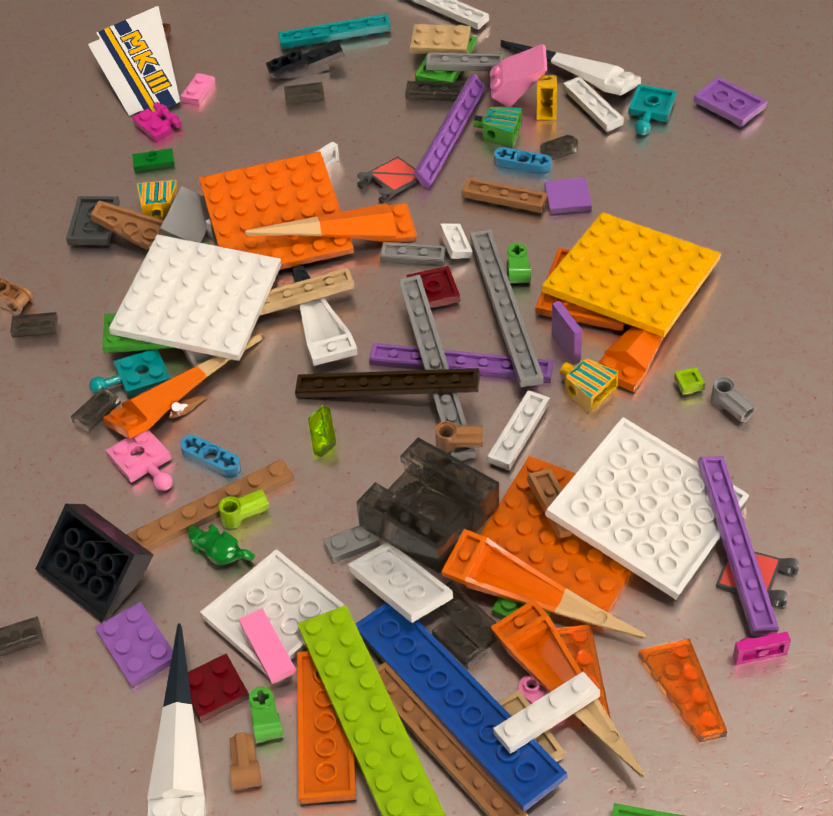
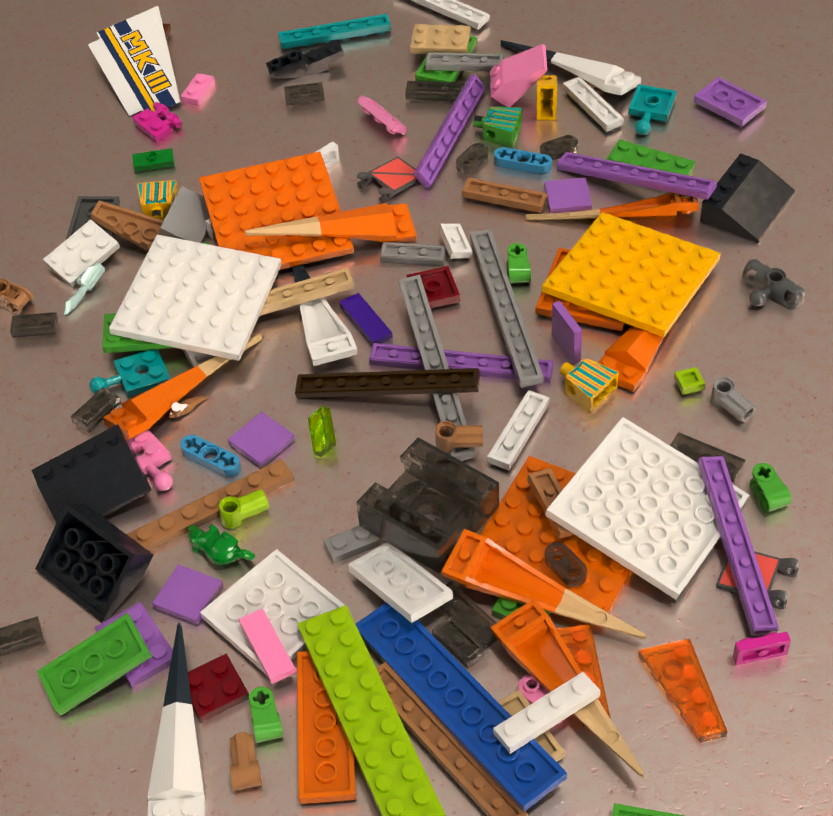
none -> black slope [32,424,152,523]
none -> bright green plate [37,613,152,716]
none -> white plate [43,219,120,288]
none -> light aqua piece [64,262,105,315]
none -> medium lavender tile [152,564,223,625]
none -> medium lavender tile [228,411,295,468]
none -> dark purple tile [339,292,393,346]
none -> bright pink plate [357,95,408,135]
none -> clear smoke plate [456,143,489,174]
none -> orange plate [526,192,699,220]
none -> clear smoke plate [545,542,587,587]
none -> medium lavender tile [556,152,717,200]
none -> bright green plate [606,139,696,176]
none -> clear smoke plate [670,432,746,483]
none -> black slope [700,153,795,243]
none -> dark grey piece [742,259,805,309]
none -> bright green piece [749,463,792,513]

